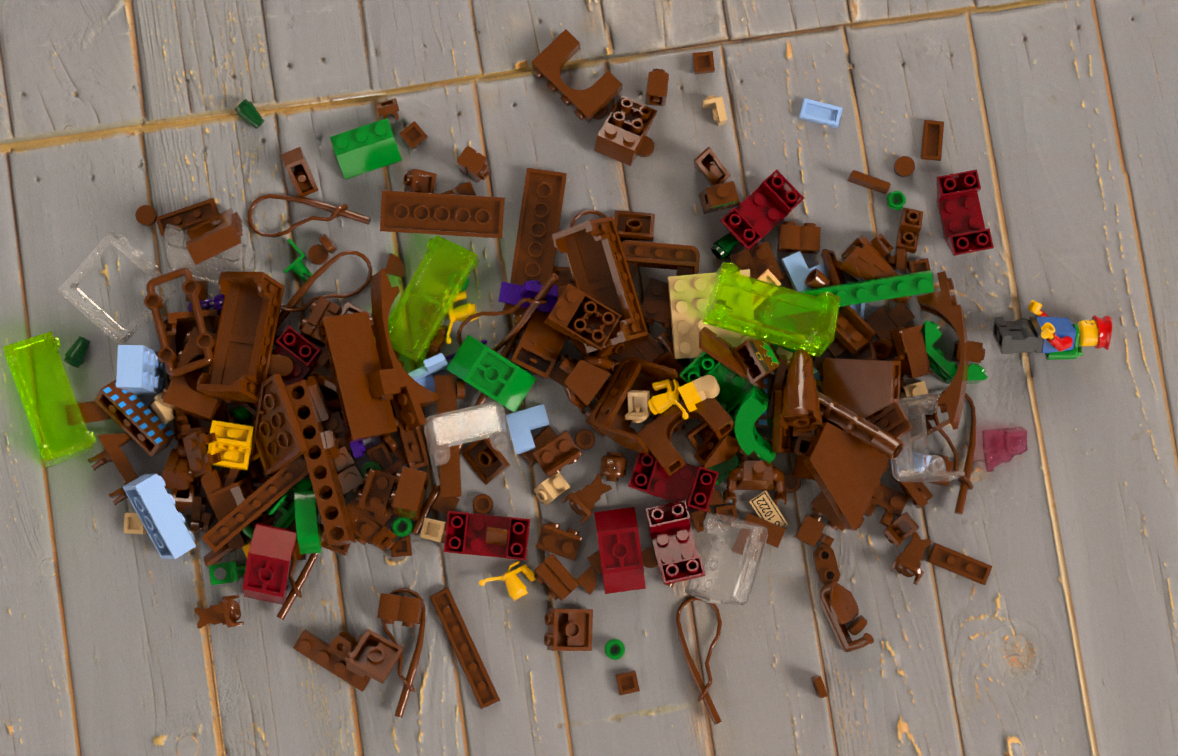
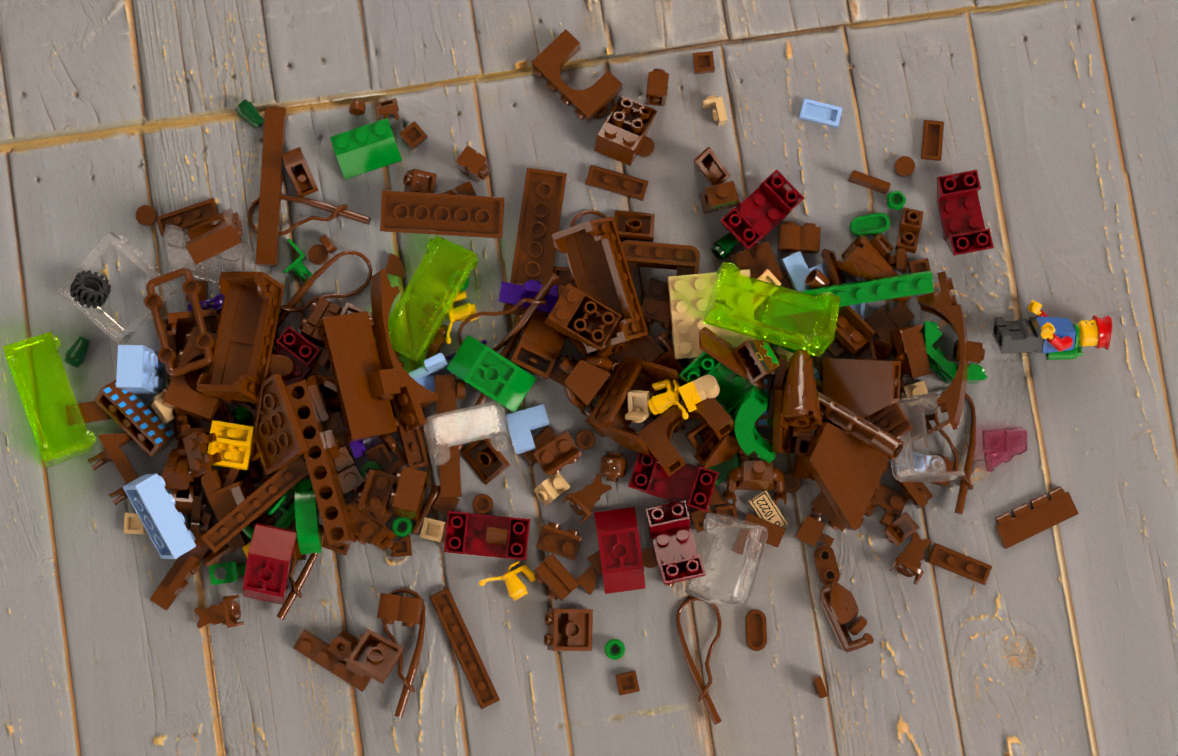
none -> black tyre [70,270,111,309]
none -> reddish brown bracket [150,532,210,610]
none -> reddish brown tile [256,107,287,266]
none -> reddish brown hinge [349,99,366,115]
none -> reddish brown tile [585,165,649,201]
none -> reddish brown tile [745,609,767,651]
none -> green tile [849,213,890,237]
none -> reddish brown windscreen [995,486,1079,549]

